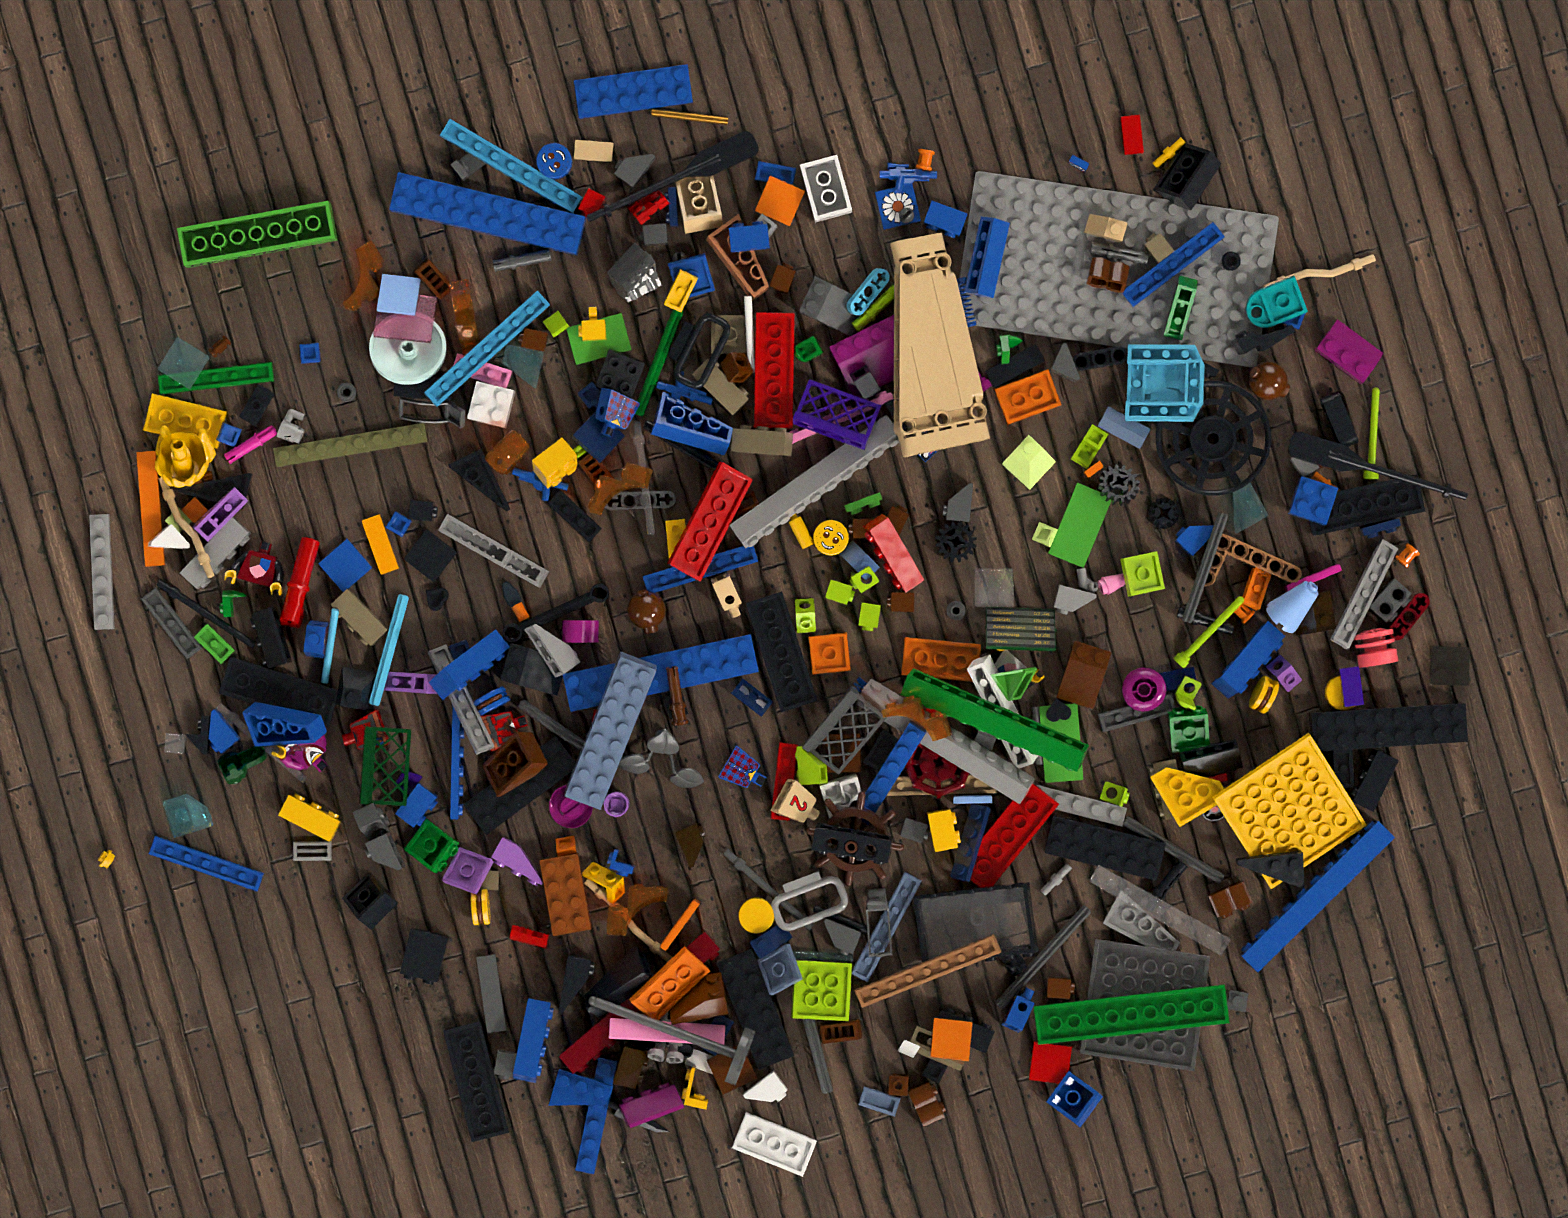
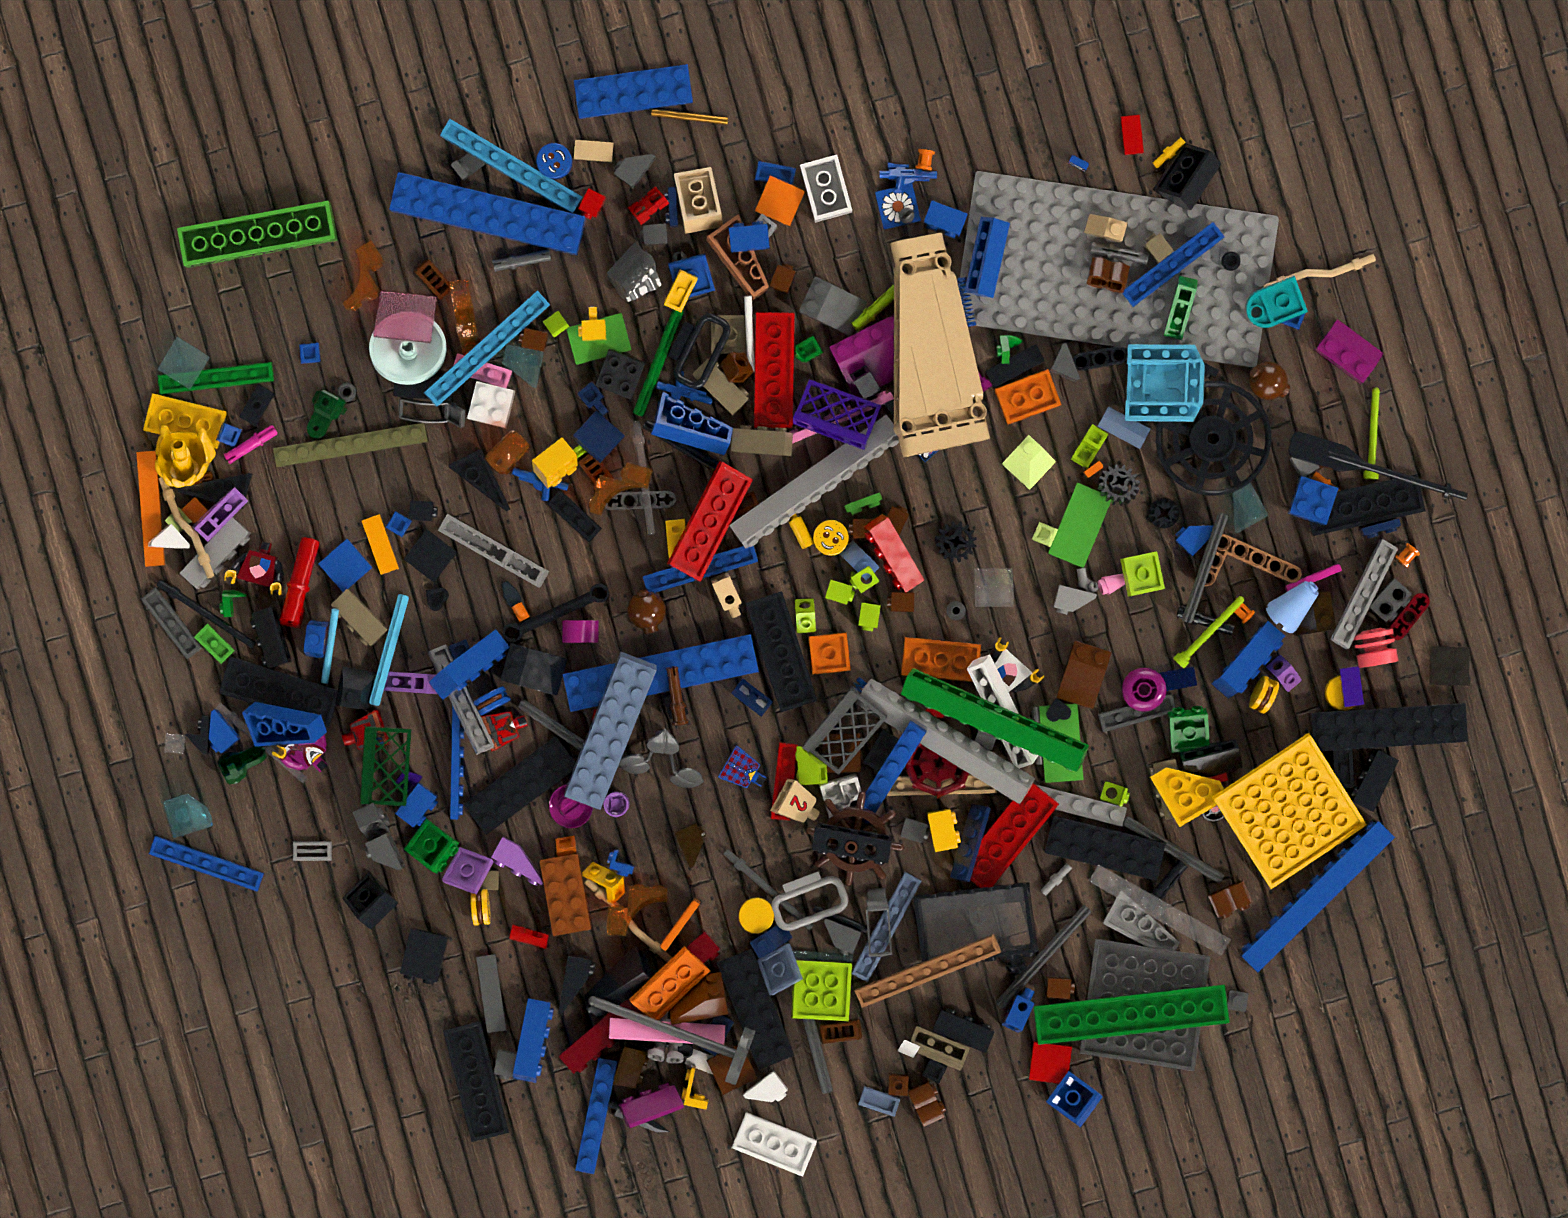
light grey plate [89,514,115,630] -> none
yellow plate [98,850,115,868] -> none
reddish brown piece [208,336,231,358] -> none
light grey piece [277,409,305,444] -> none
yellow brick [278,793,342,842] -> none
light blue tile [377,274,421,316] -> none
reddish brown slope [482,732,548,797] -> none
light grey slope [524,624,580,678] -> none
blue wing [548,1069,613,1106] -> none
black piece [586,131,759,222] -> none
blue torso [595,388,640,437] -> none
medium azure beam [847,268,890,315] -> none
clear orange arch [881,695,953,742] -> none
orange tile [930,1018,972,1061] -> none
dark grey slope [943,483,973,522] -> none
light blue tile [953,795,992,804] -> none
piece [985,607,1057,651] -> none
bright green slope [990,667,1037,701] -> none
lime bracket [1175,676,1202,710] -> none
black slope [1231,325,1295,355] -> none
black wing [1236,850,1304,888] -> none
orange plate [1242,567,1271,611] -> none
black beam [1320,391,1359,447] -> none
none -> dark green piece [307,389,347,438]

